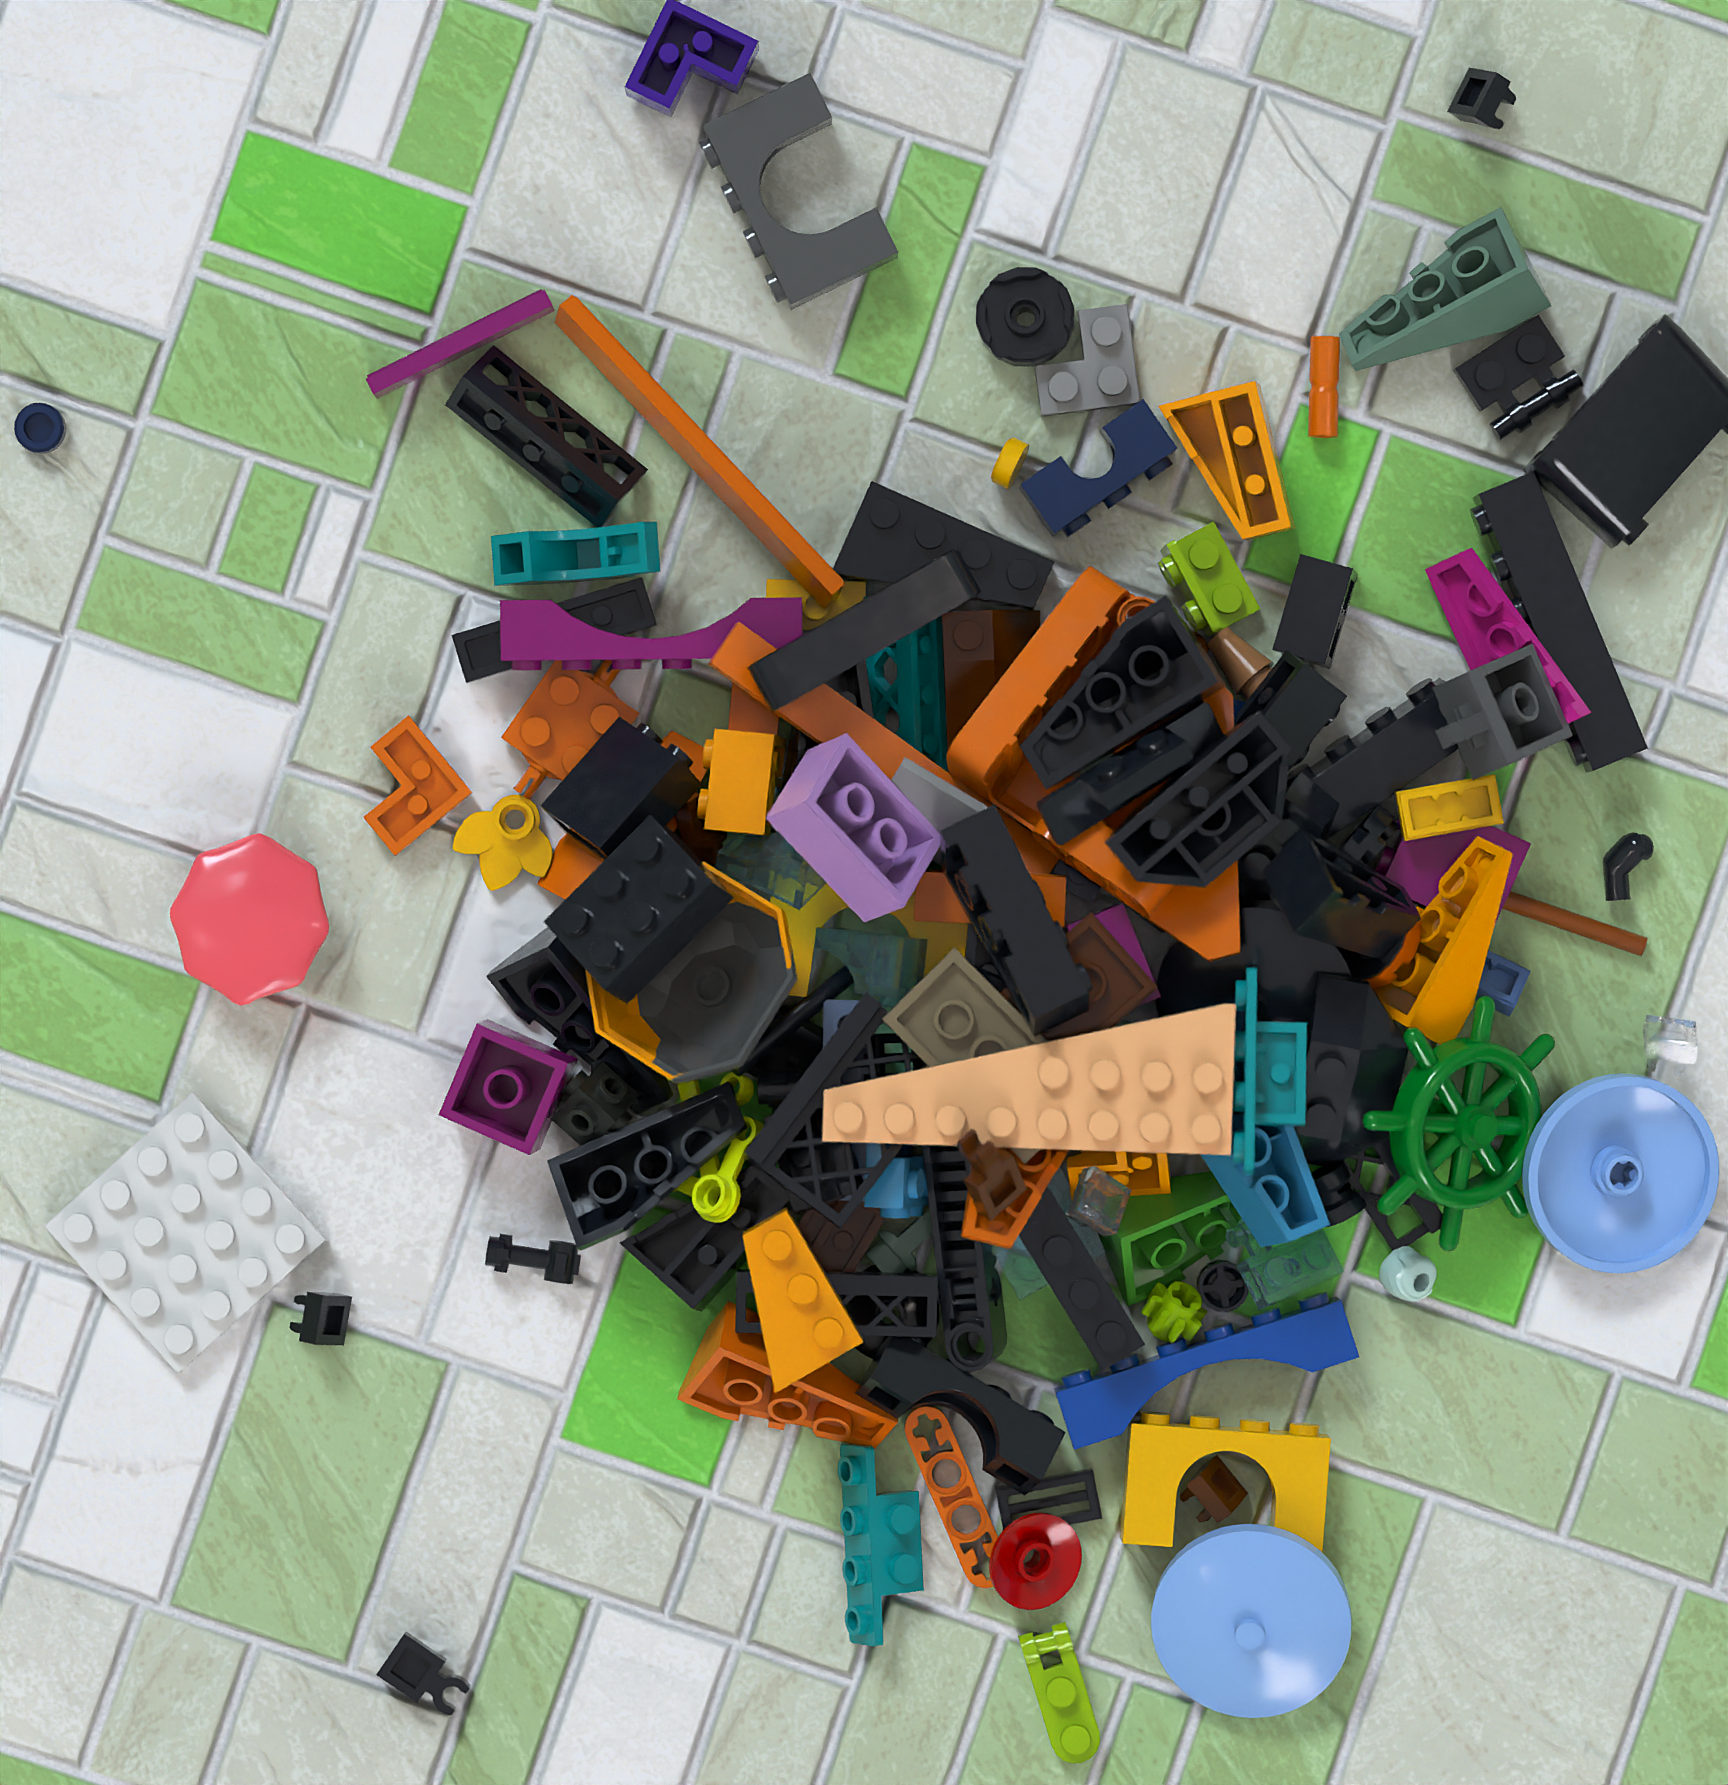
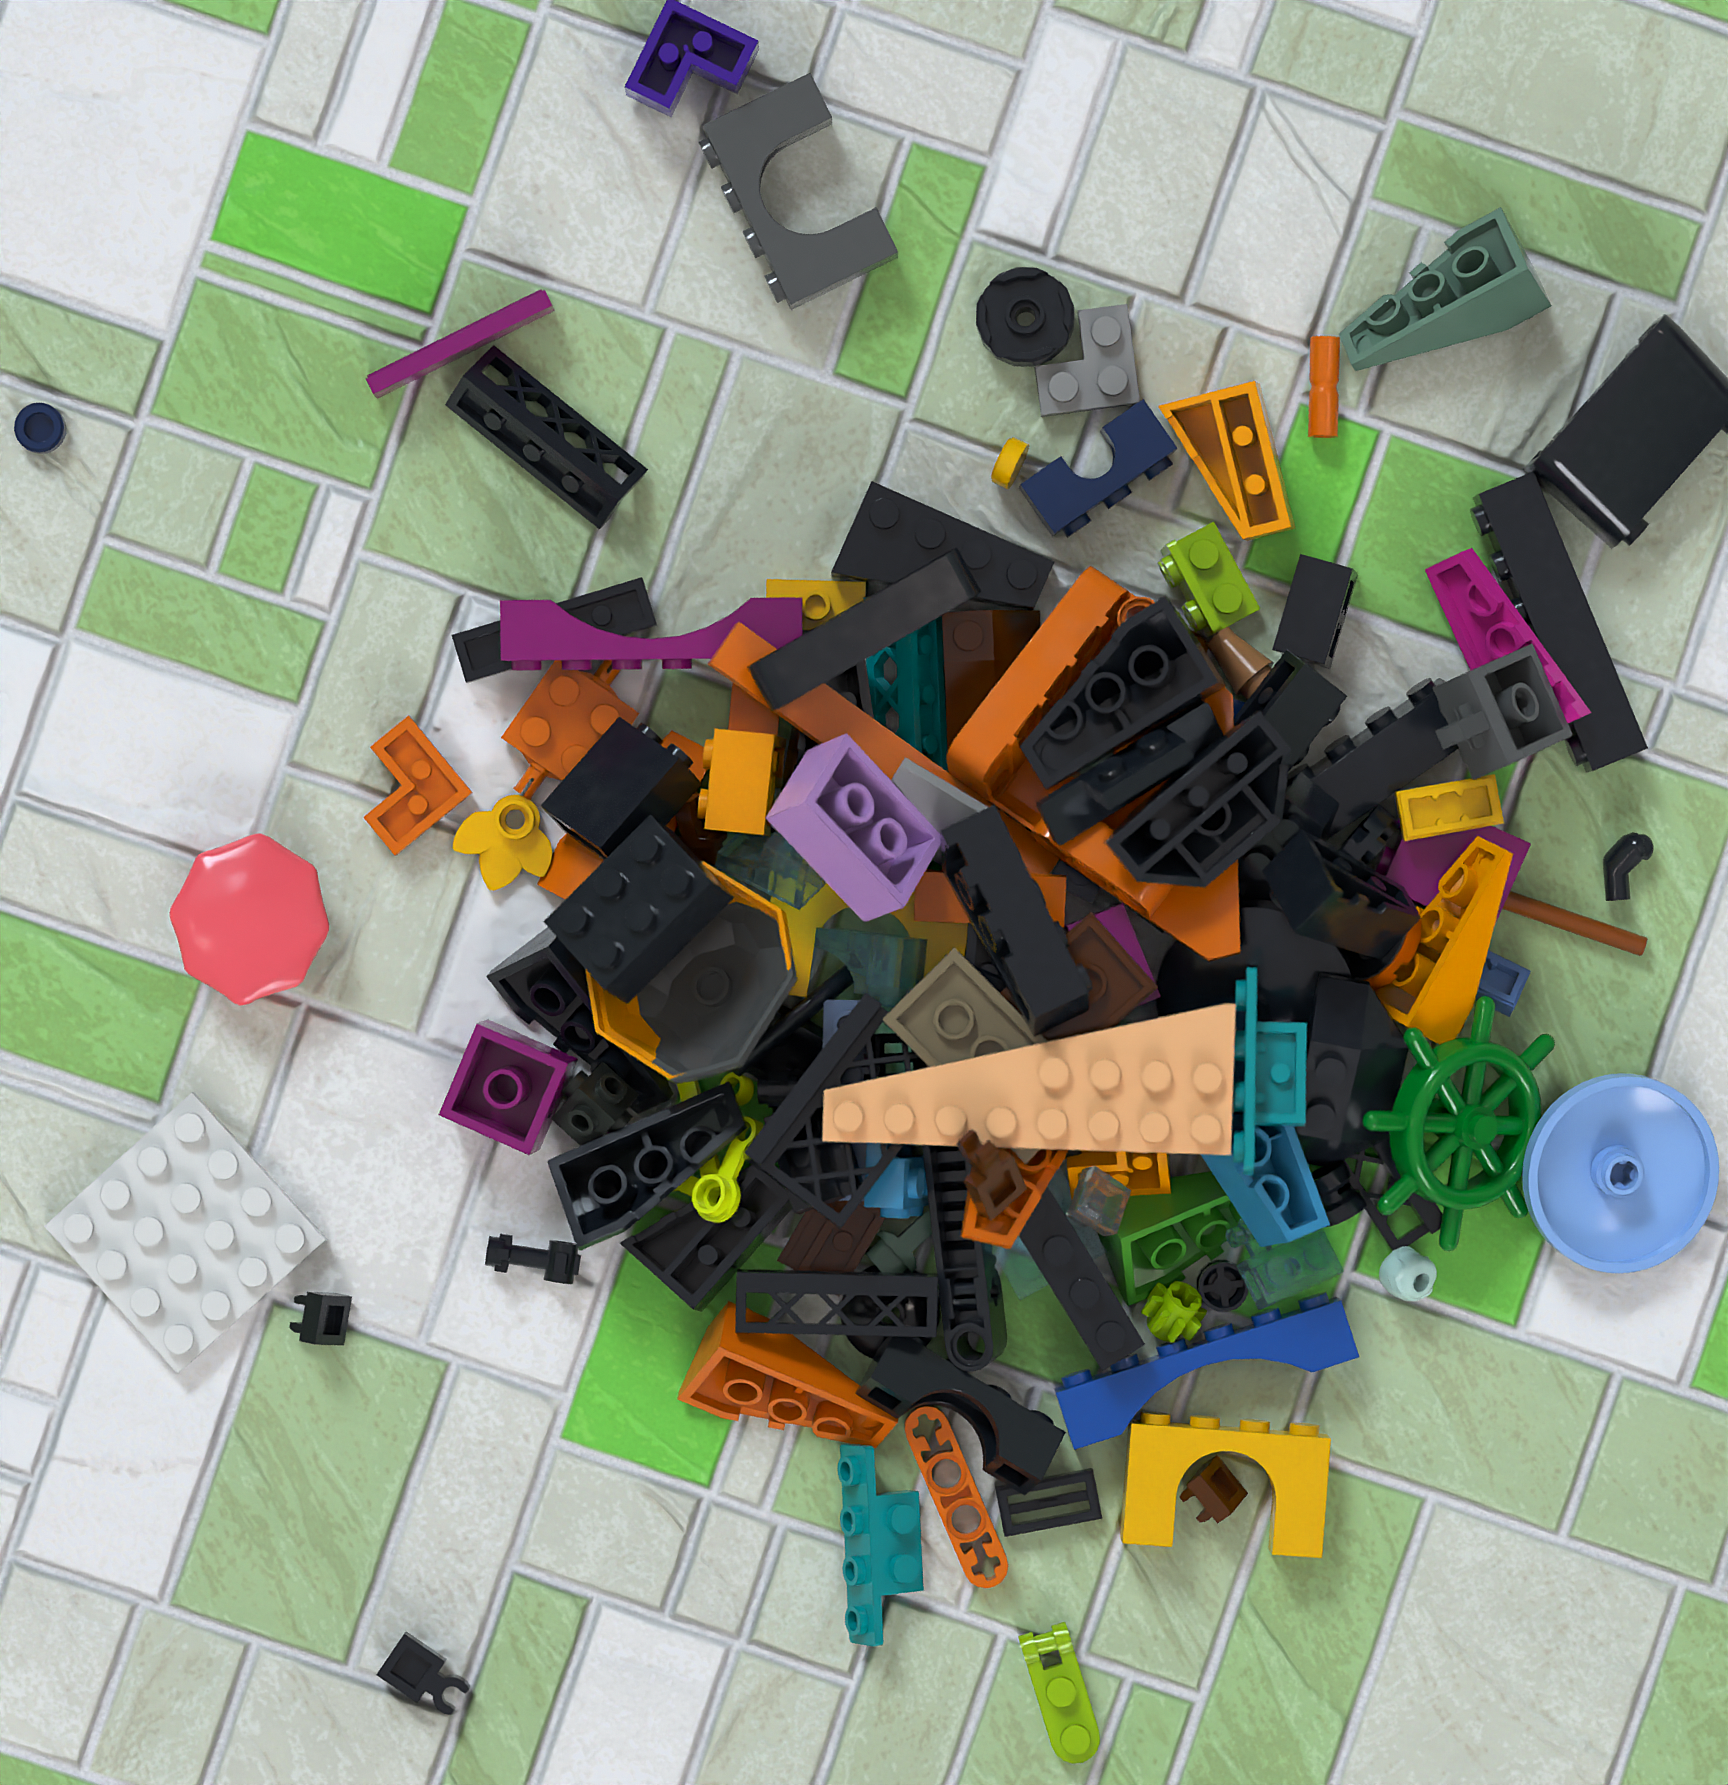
teal arch [491,522,661,586] -> none
orange tile [554,295,845,609] -> none
light orange wedge [742,1207,863,1393] -> none
red dish [989,1512,1082,1610] -> none
light blue dish [1151,1524,1352,1718] -> none
black tile [1447,68,1516,129] -> none
black plate [1453,315,1584,440] -> none
clear tile [1643,1014,1699,1076] -> none

